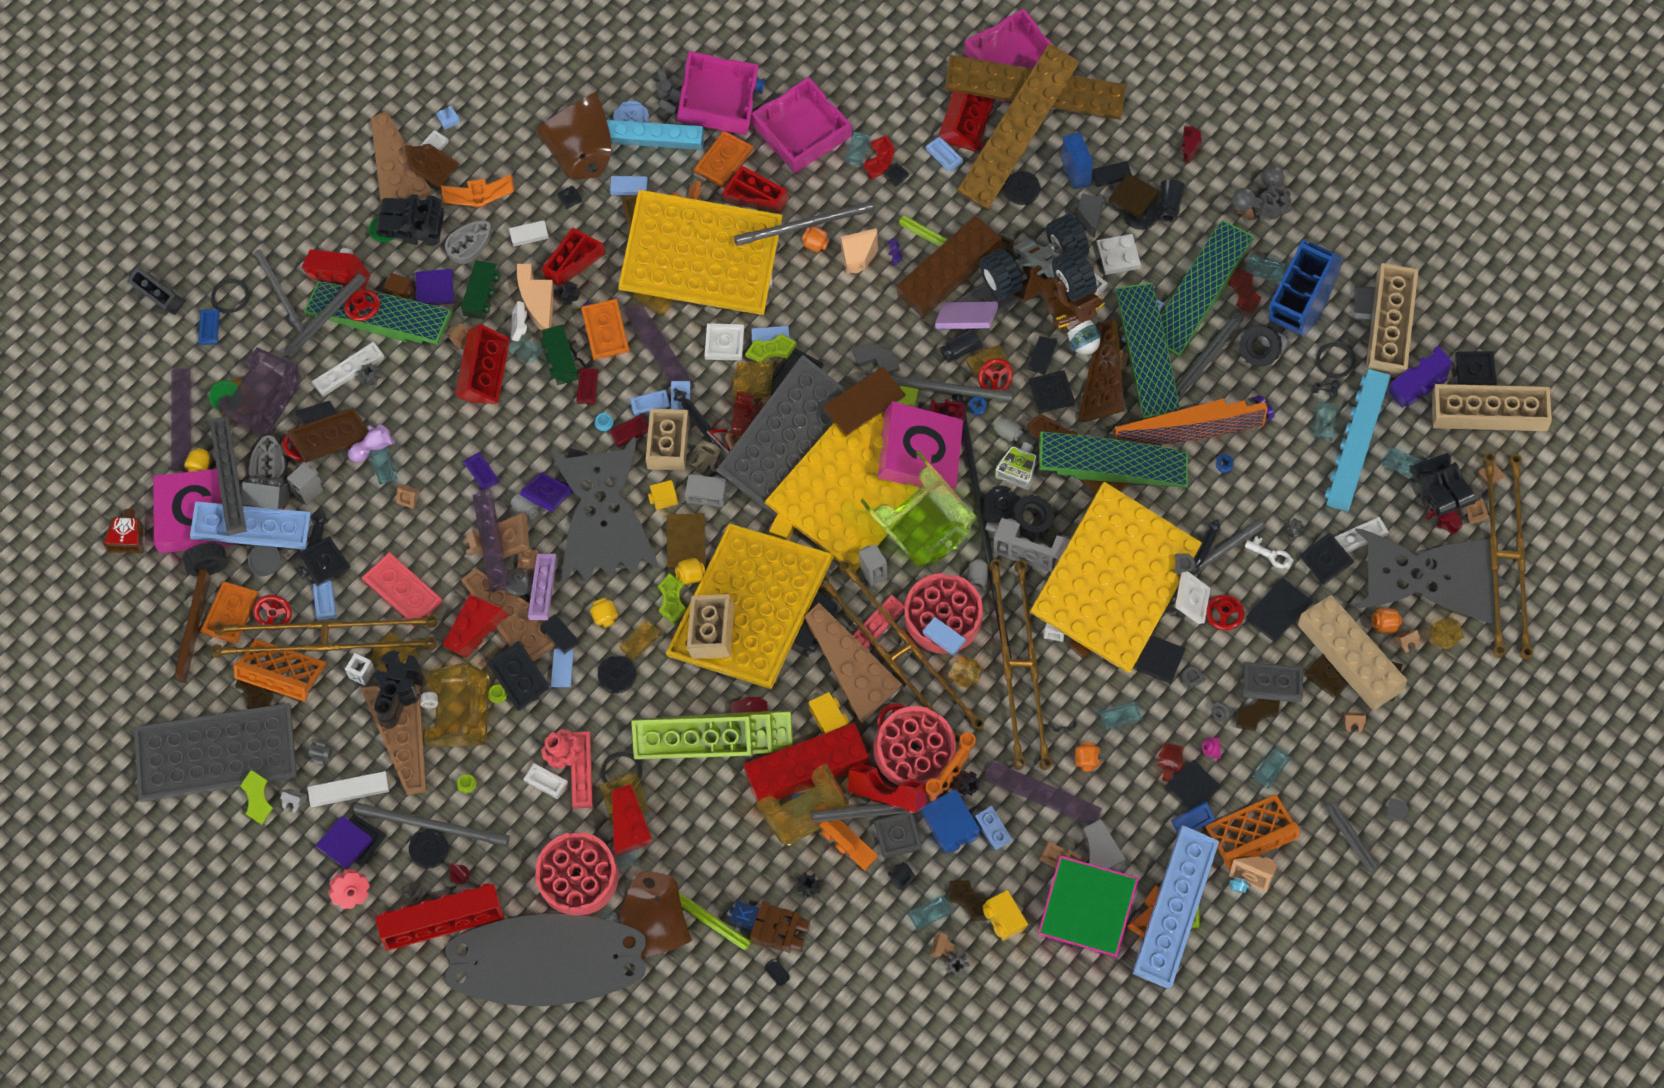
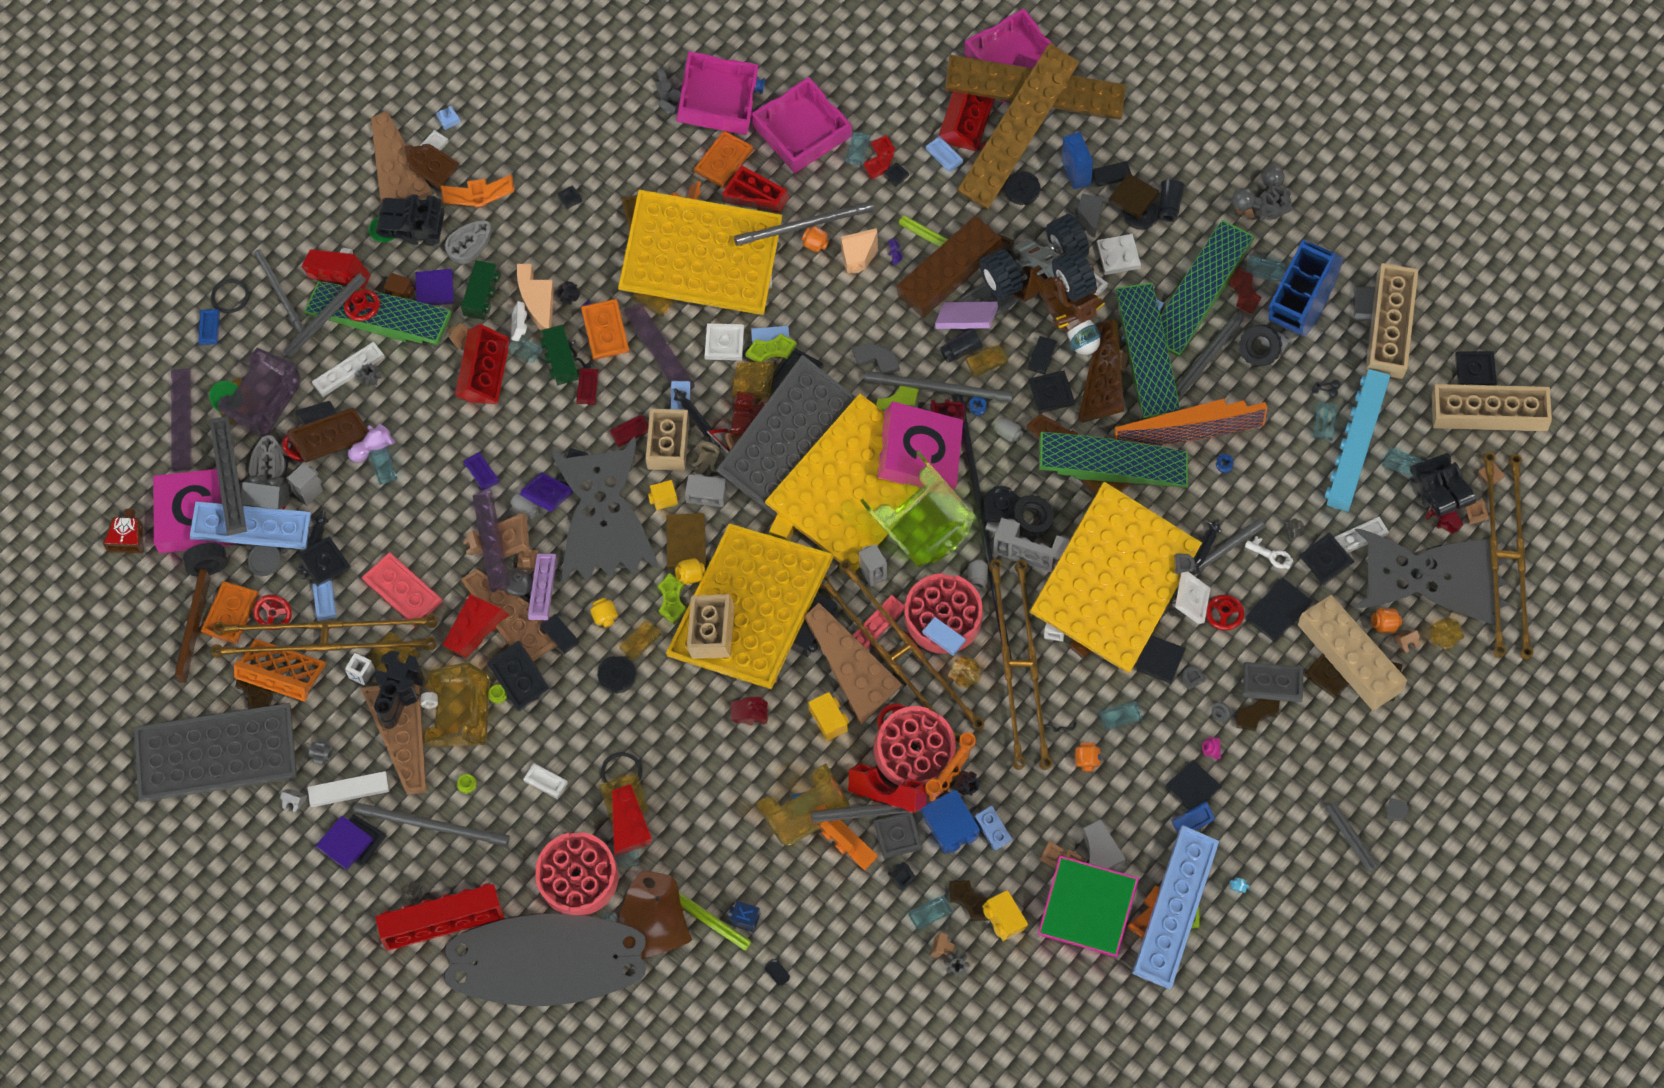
black brick [127,266,186,315] -> none
yellow head [184,448,212,472] -> none
lime tile [240,770,274,825] -> none
coral plant [328,869,370,909] -> none
medium nougat tile [396,484,420,509] -> none
black tile [408,829,449,869] -> none
dark red plate [449,862,470,885] -> none
white tile [509,220,549,247] -> none
reddish brown piece [535,92,611,179] -> none
coral plant [541,729,581,769] -> none
red wedge [542,227,605,287] -> none
light blue tile [551,649,574,687] -> none
coral tile [571,731,593,809] -> none
medium azure plate [595,413,613,431] -> none
medium azure brick [606,120,705,150] -> none
light blue tile [610,176,648,195] -> none
light blue tile [613,101,649,123] -> none
light blue tile [630,389,671,417] -> none
lime slope [631,710,793,759] -> none
red brick [743,723,869,807] -> none
reddish brown hips [750,901,811,953] -> none
black gear [797,873,821,899] -> none
reddish brown tile [823,366,906,437] -> none
red piece [978,358,1013,390] -> none
clear purple tile [984,761,1102,825] -> none
torso [995,442,1036,490] -> none
clear red piece [1157,743,1184,782] -> none
dark red hand [1181,126,1202,164] -> none
orange fence [1205,794,1300,870] -> none
light nougat slope [1229,857,1278,892] -> none
dark purple piece [1251,395,1275,421] -> none
clear light blue tile [1252,747,1291,789] -> none
black tyre [1316,343,1356,378] -> none
medium nougat tile [1343,712,1366,732] -> none
dark purple wedge [1388,346,1452,408] -> none

